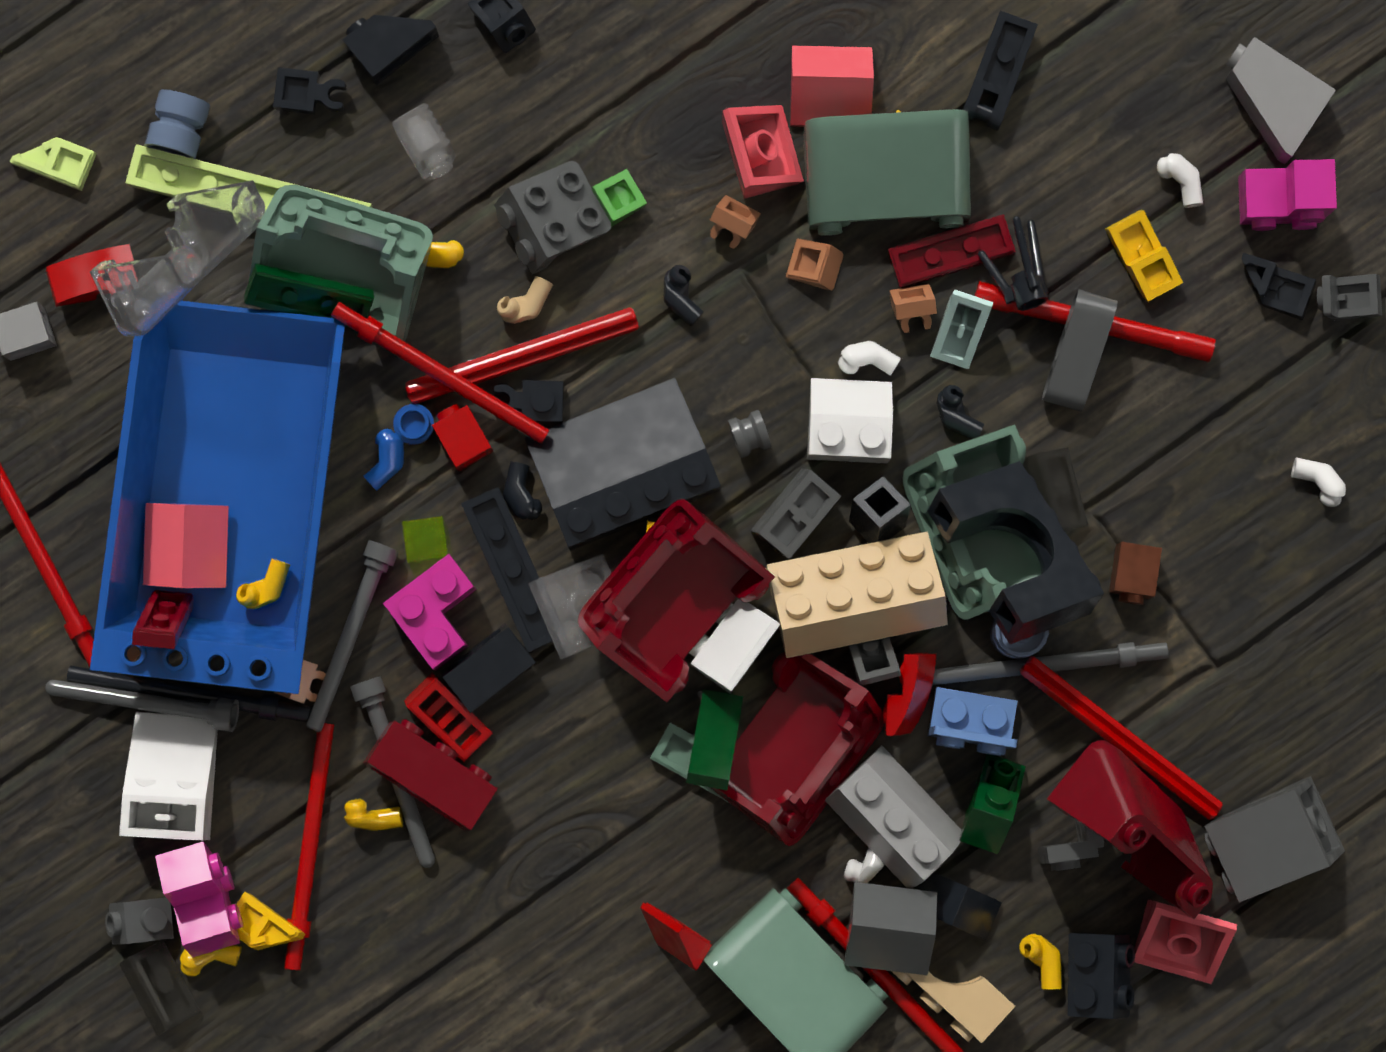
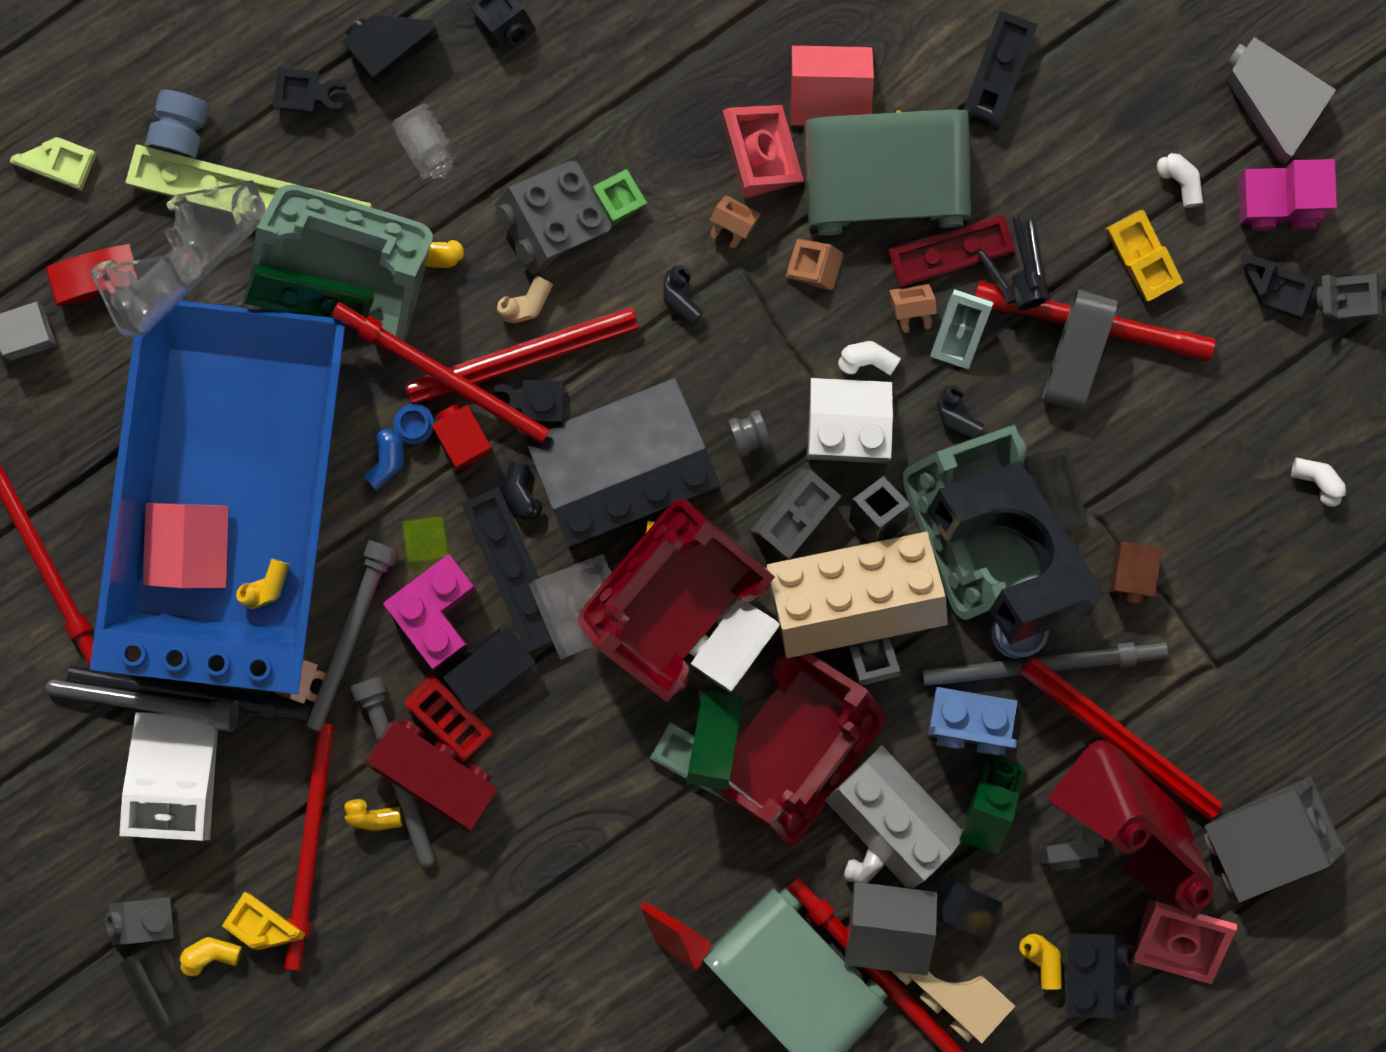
dark red tile [132,590,194,649] -> none
dark pink brick [155,842,243,958] -> none
red slope [883,653,936,736] -> none

